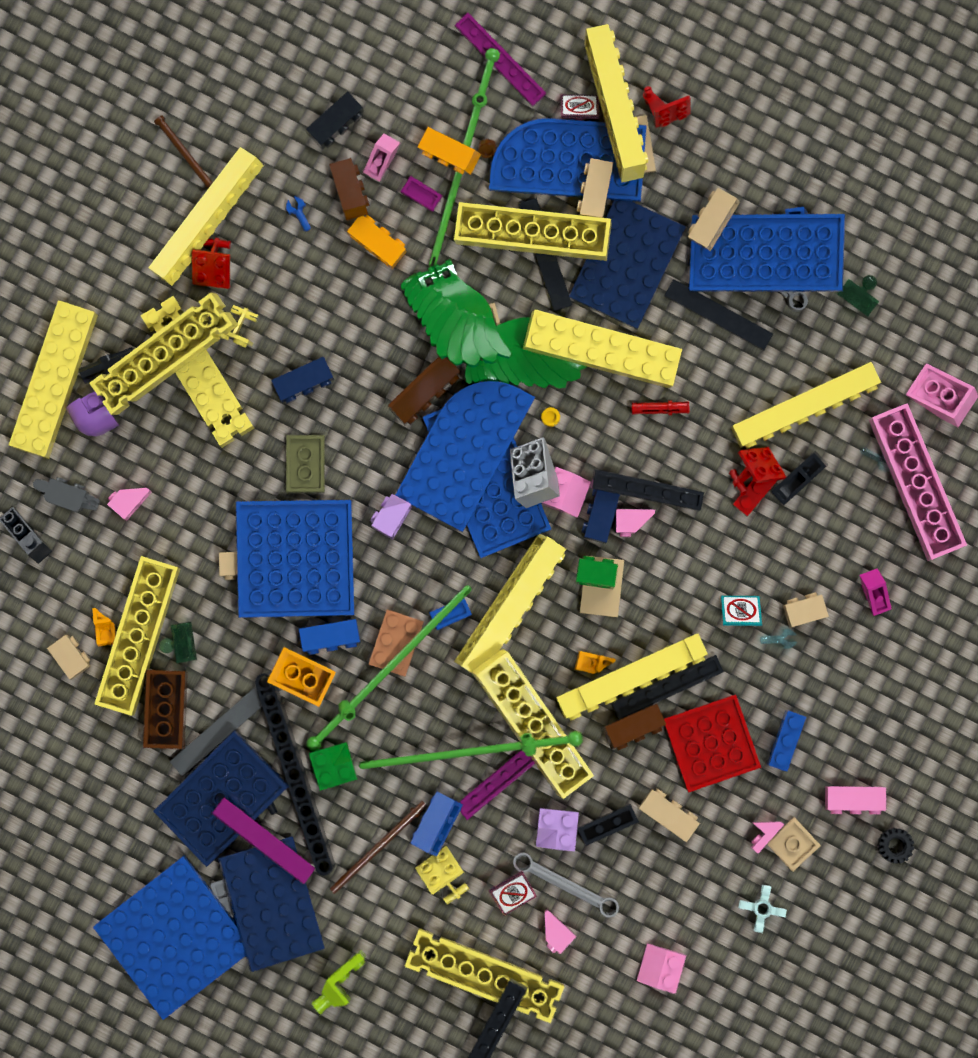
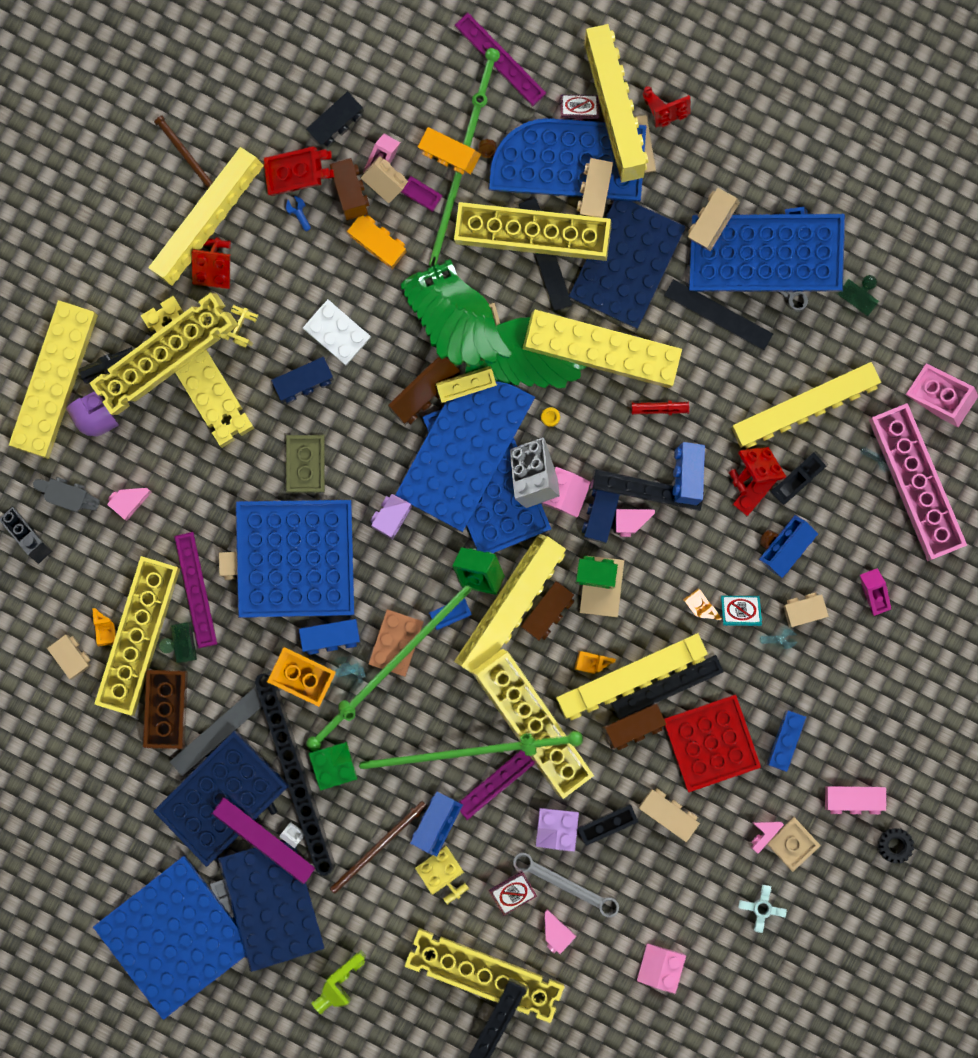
none -> magenta tile [174,532,218,649]
none -> red tile [263,146,334,196]
none -> white tile [279,822,304,848]
none -> white plate [303,300,371,366]
none -> clear light blue bracket [336,662,366,683]
none -> tan brick [361,156,408,203]
none -> light yellow plate [436,366,497,403]
none -> green slope [452,547,505,595]
none -> reddish brown brick [521,581,575,641]
none -> brick [673,442,705,505]
none -> slope [683,588,722,620]
none -> blue brick [759,515,818,578]
none -> reddish brown tile [760,530,778,549]

